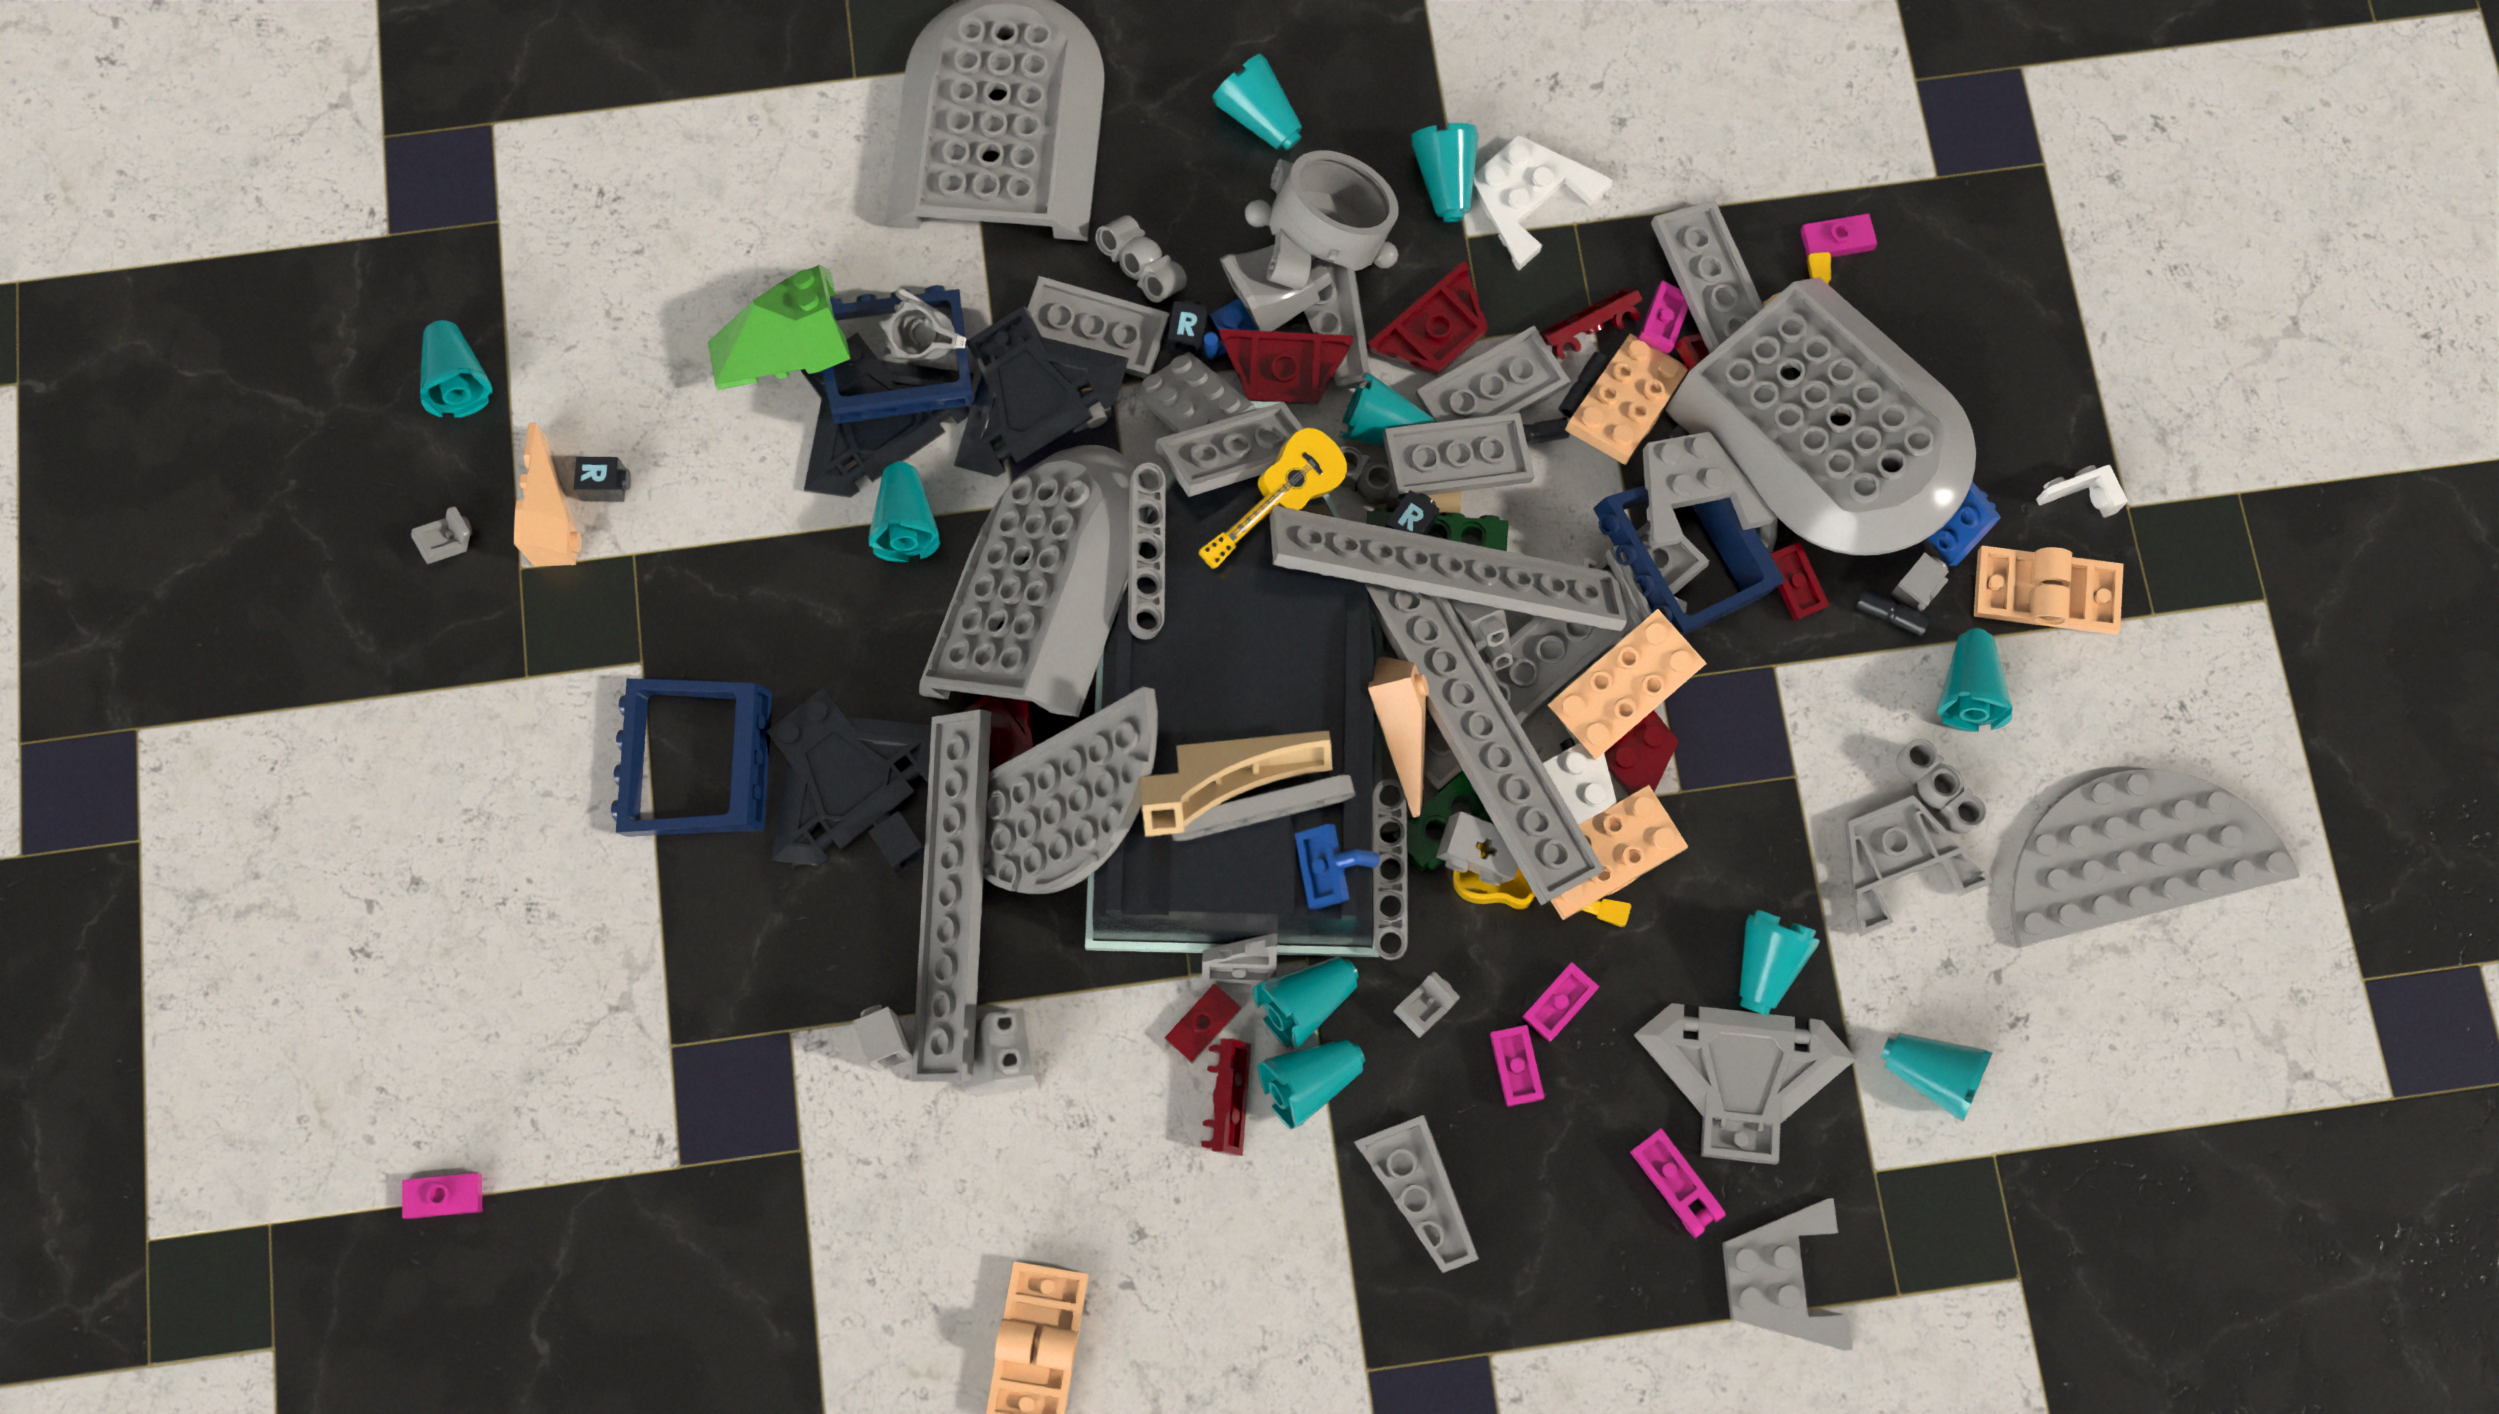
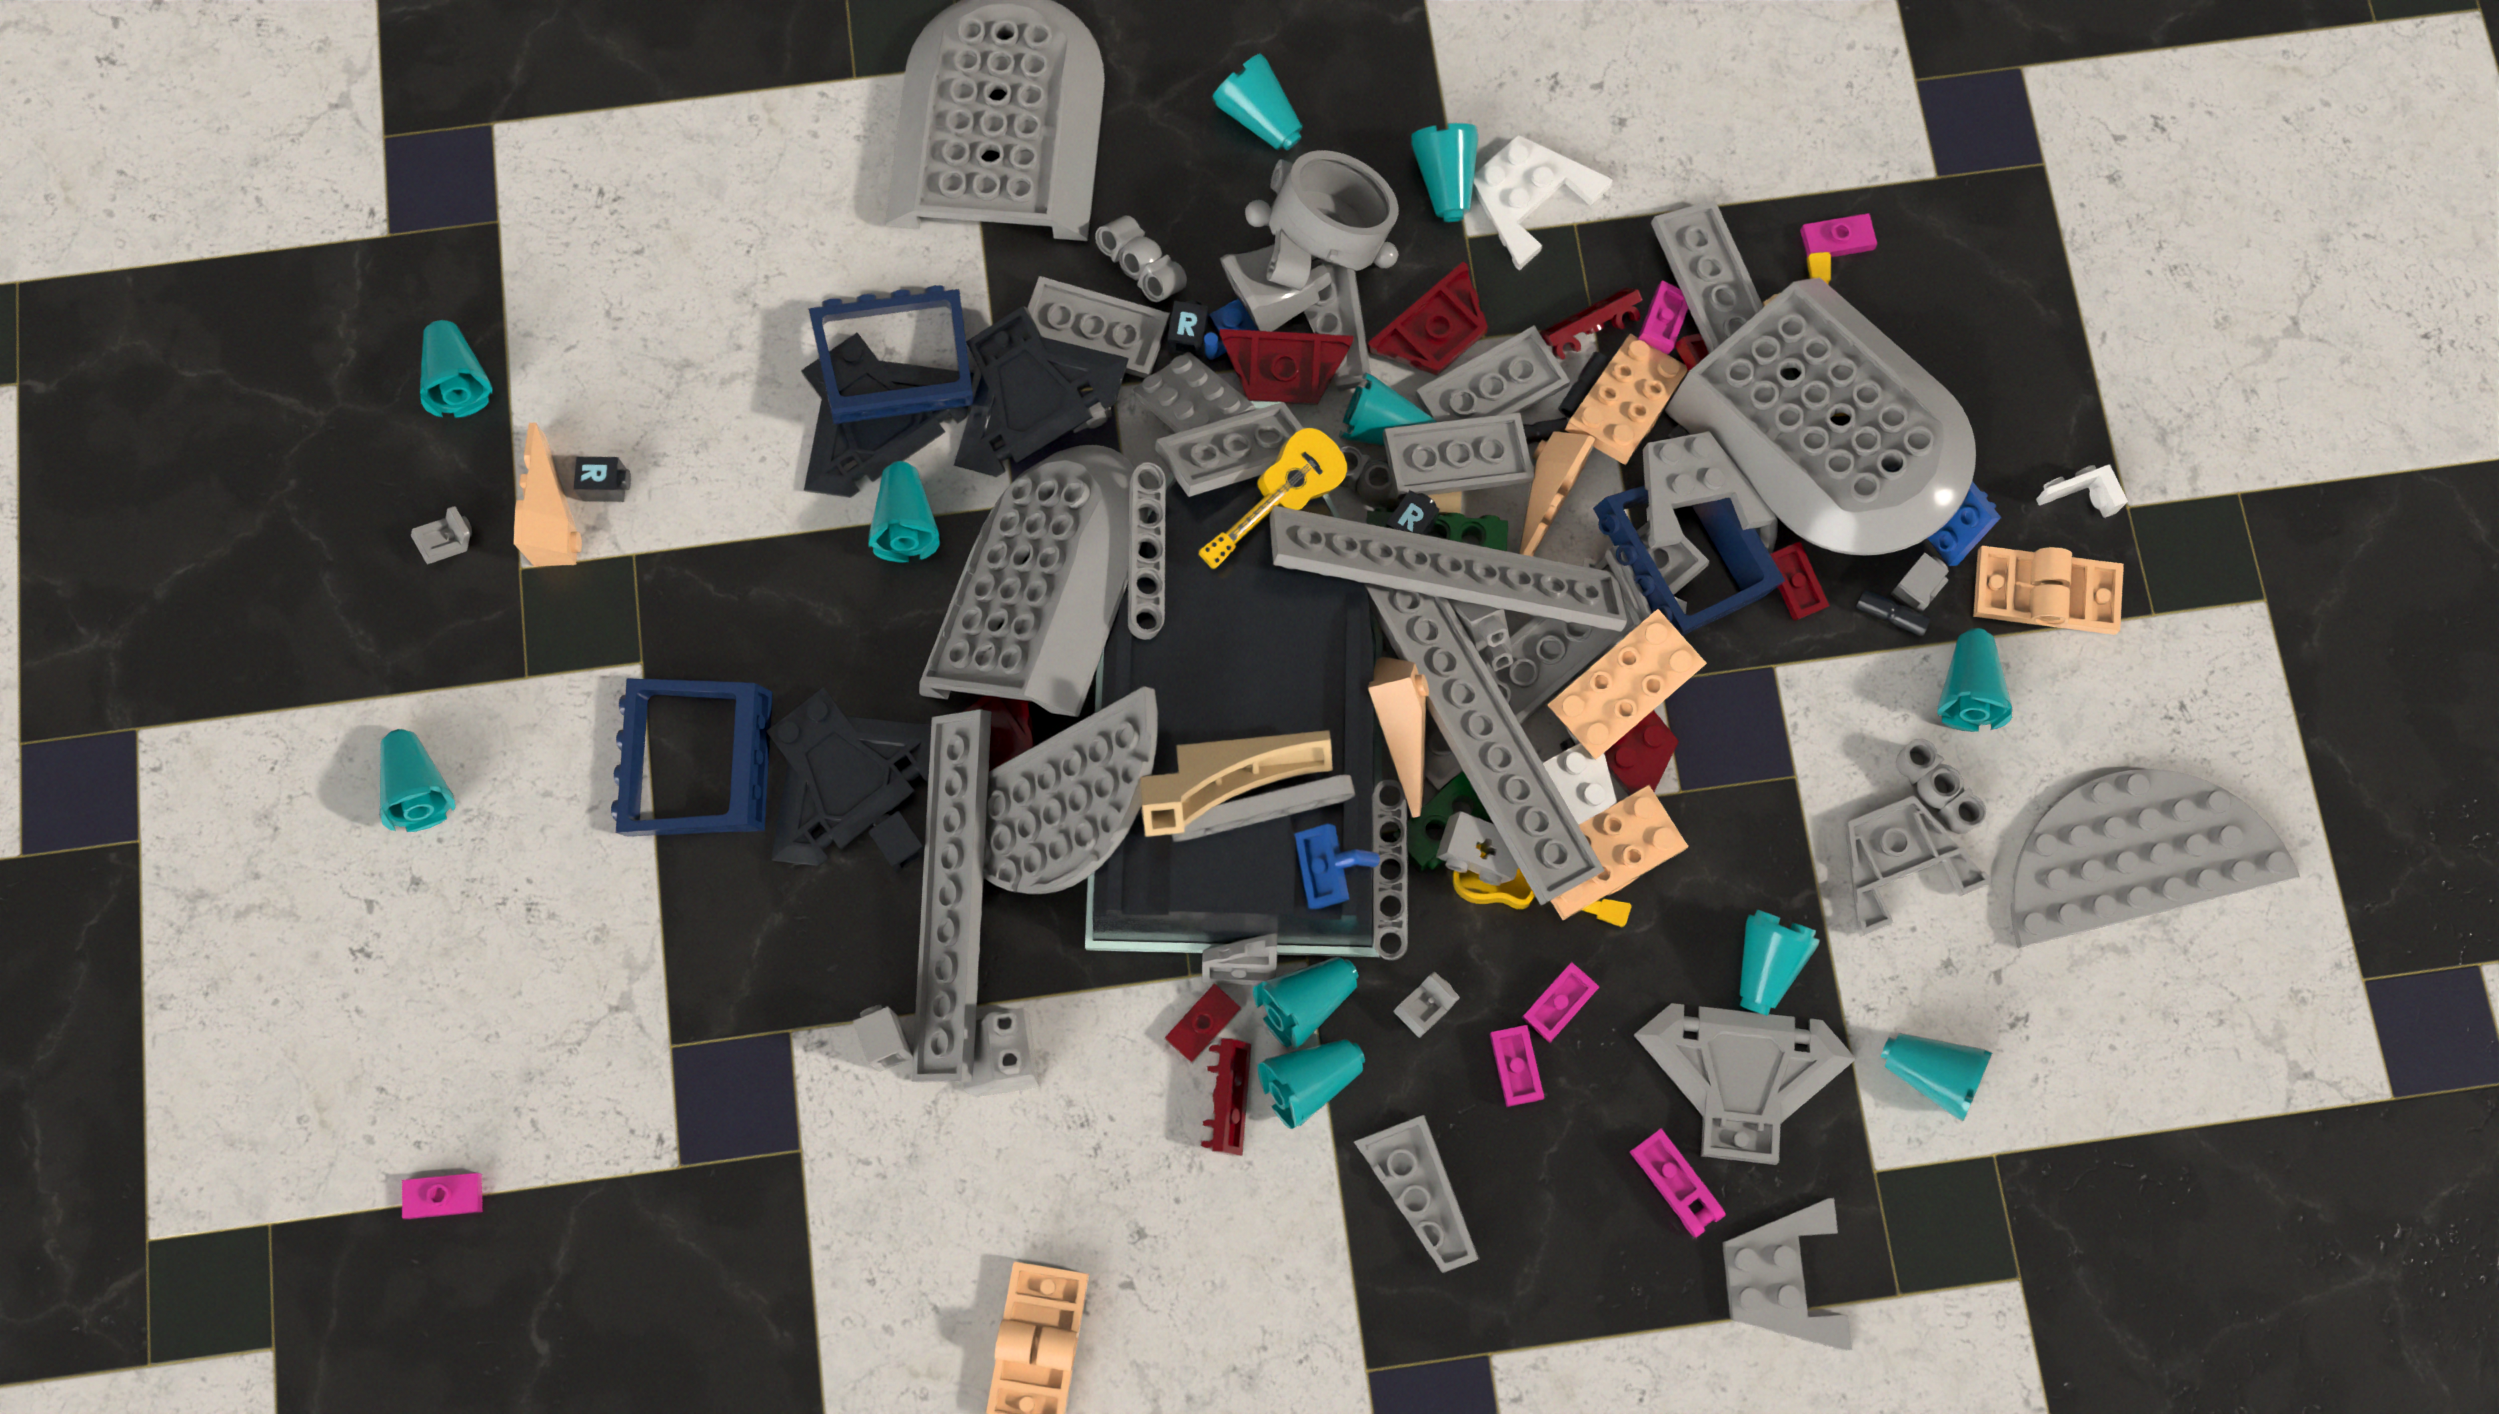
bright green wedge [708,265,851,390] -> none
light grey piece [879,288,968,363] -> none
none -> teal cone [379,729,456,832]
none -> light nougat wedge [1518,431,1595,557]

